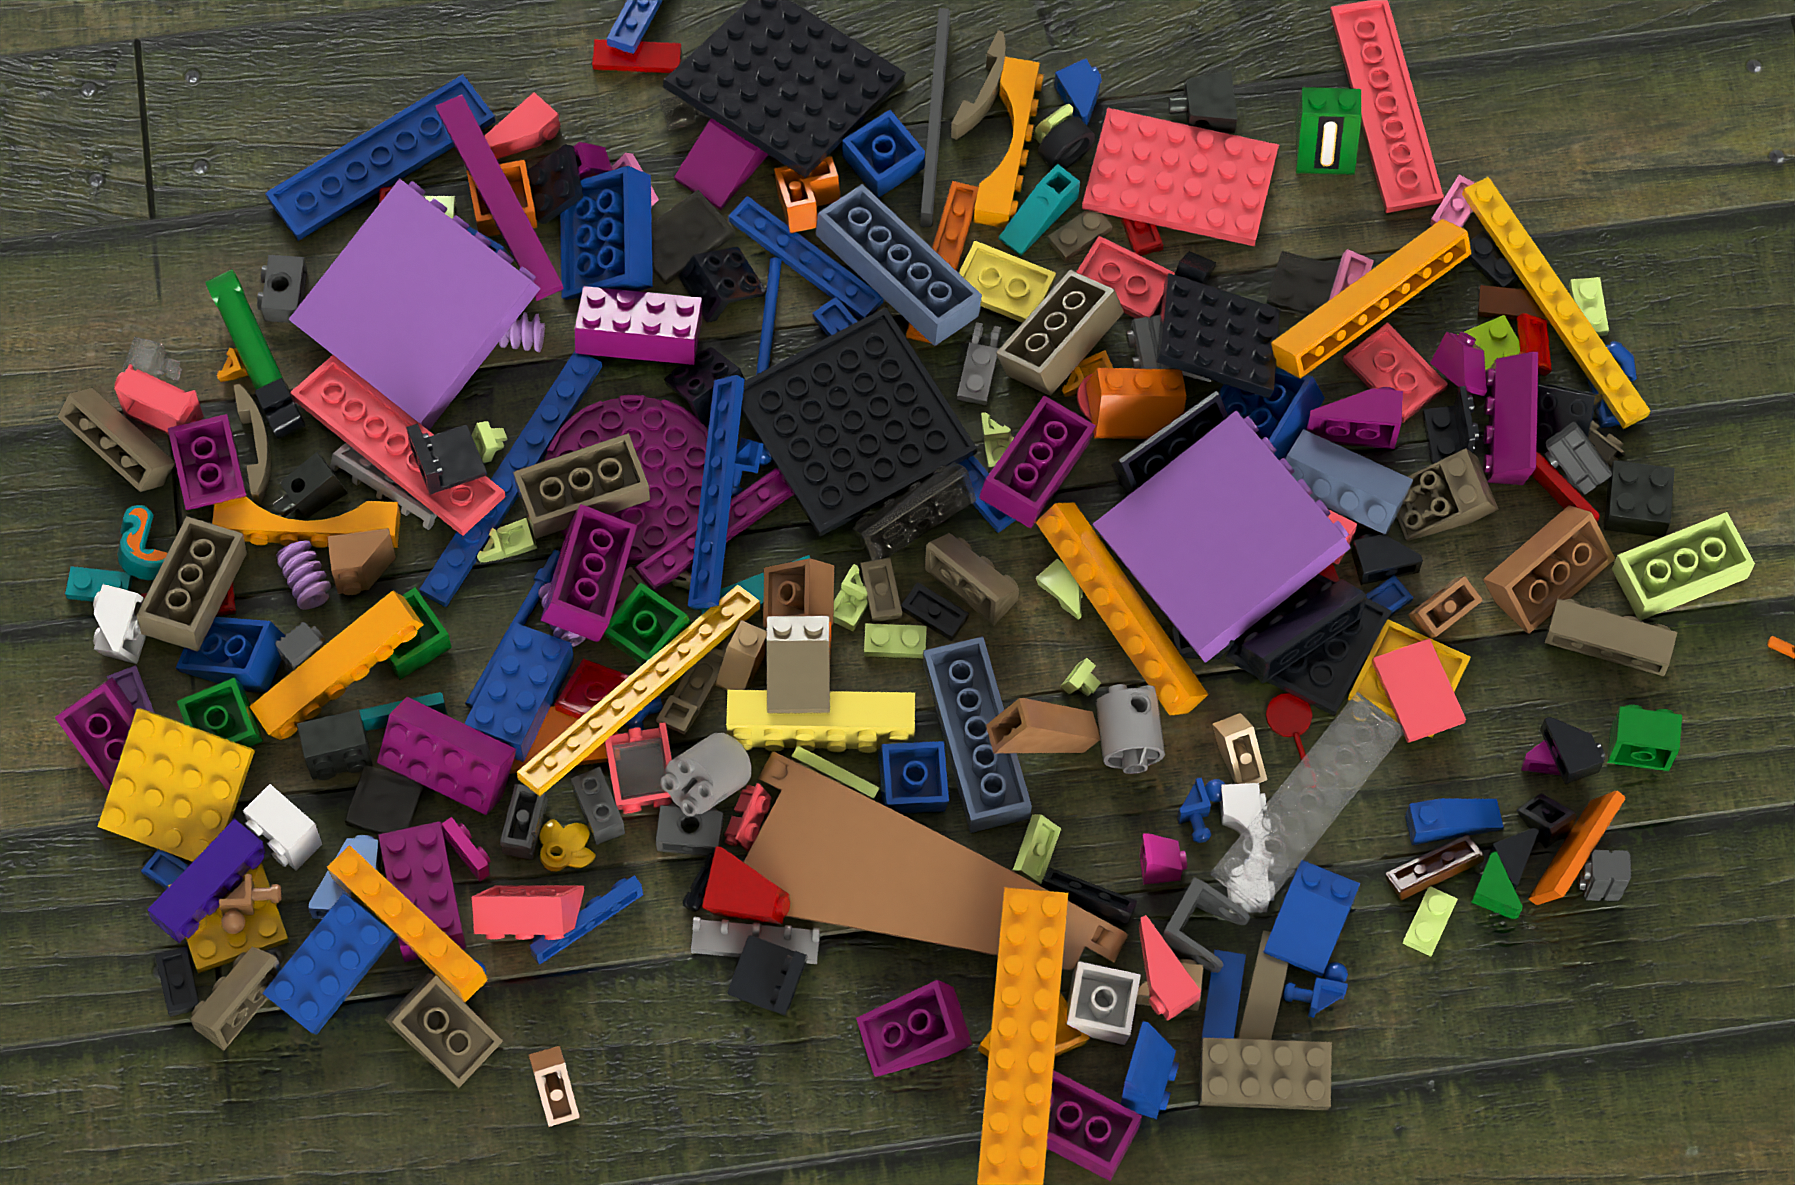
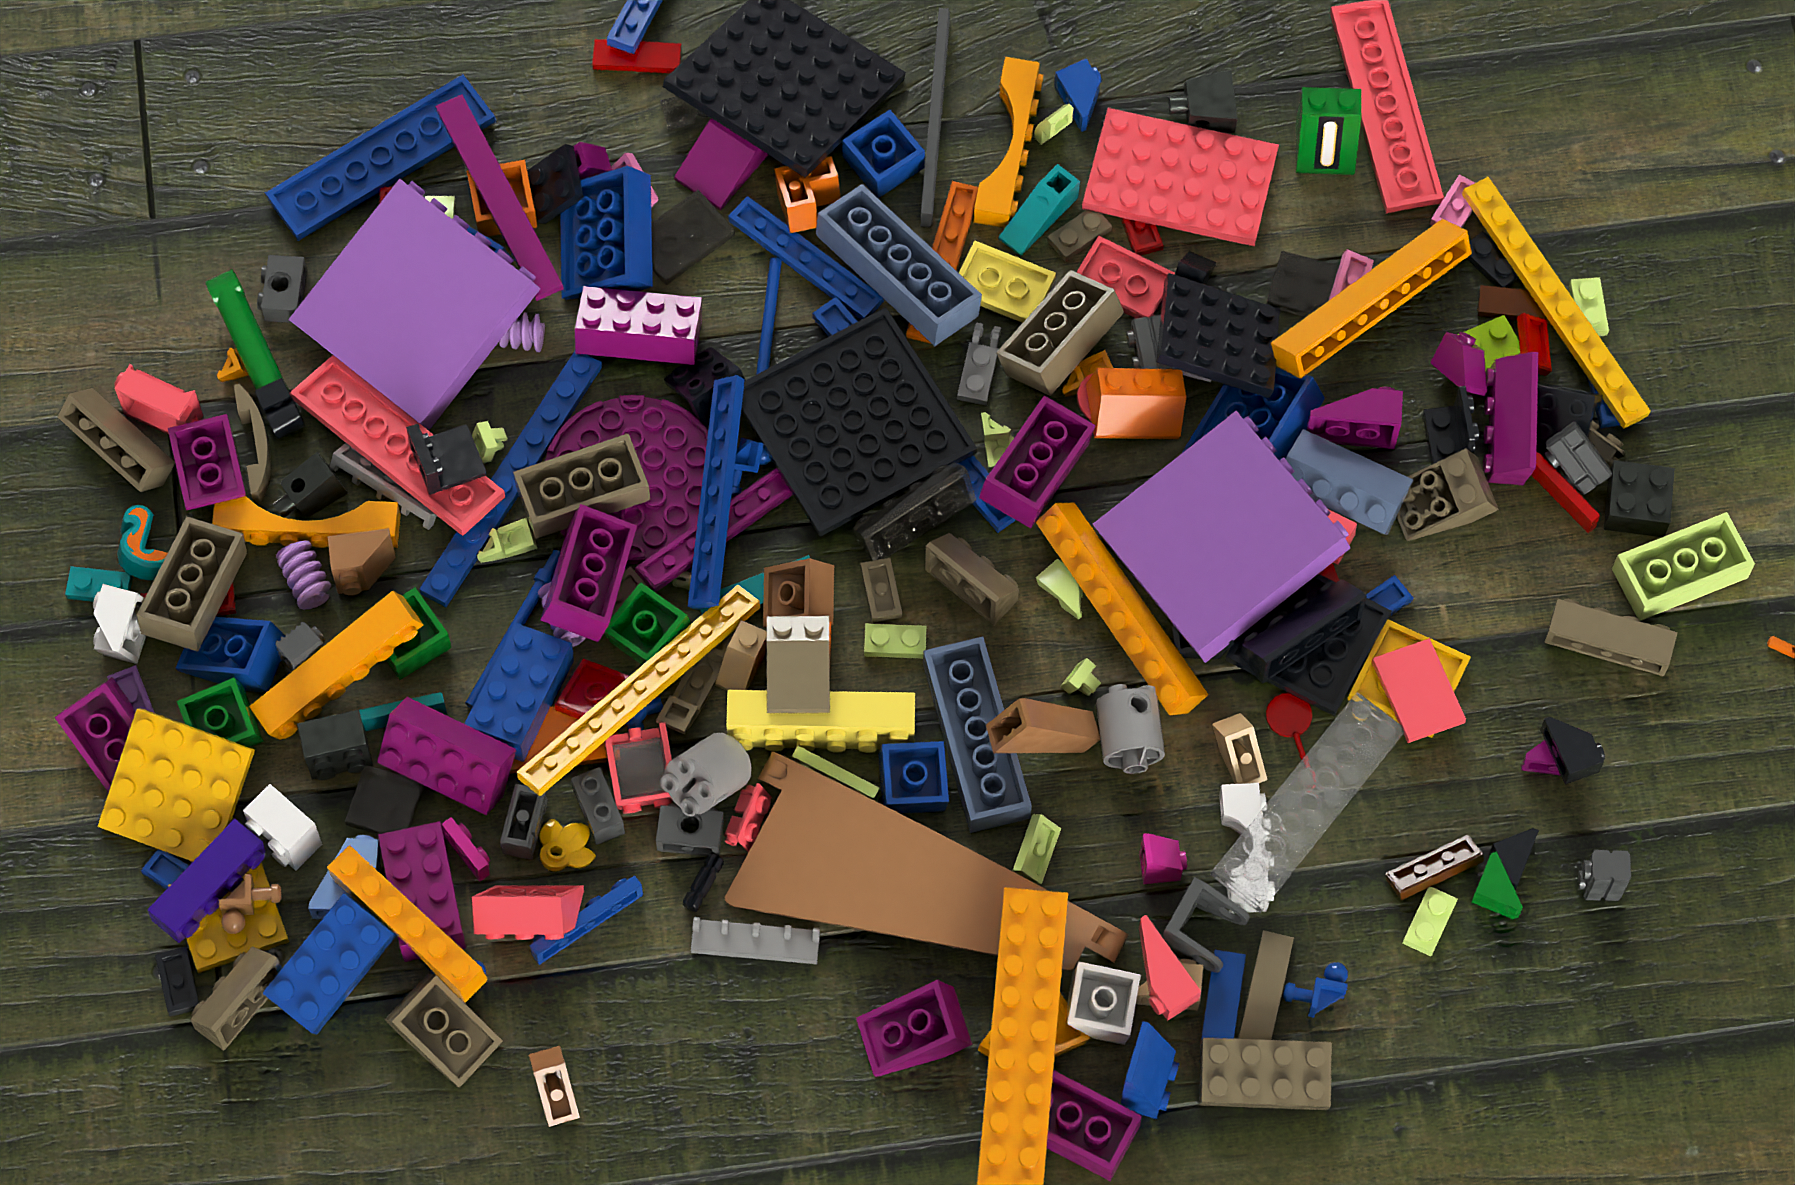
clear brick [123,337,182,381] -> none
coral slope [484,93,560,159] -> none
black bracket [678,247,766,323] -> none
red slope [702,846,790,925] -> none
black bracket [727,935,808,1016] -> none
yellowish green slope [833,564,868,631] -> none
black plate [901,582,969,641] -> none
dark tan slope [951,30,1006,140] -> none
black tyre [1038,117,1095,169] -> none
black plate [1040,868,1137,924] -> none
black slope [1111,391,1229,494] -> none
blue piece [1177,777,1225,843] -> none
blue slope [1263,860,1360,977] -> none
coral tile [1343,322,1448,423] -> none
black slope [1351,534,1423,585] -> none
blue slope [1405,799,1504,845] -> none
medium nougat brick [1408,576,1483,638] -> none
medium nougat slope [1483,505,1615,634] -> none
black slope [1517,793,1577,849] -> none
orange tile [1528,790,1625,905] -> none
blue arm [1605,341,1637,382] -> none
green brick [1607,705,1682,771] -> none

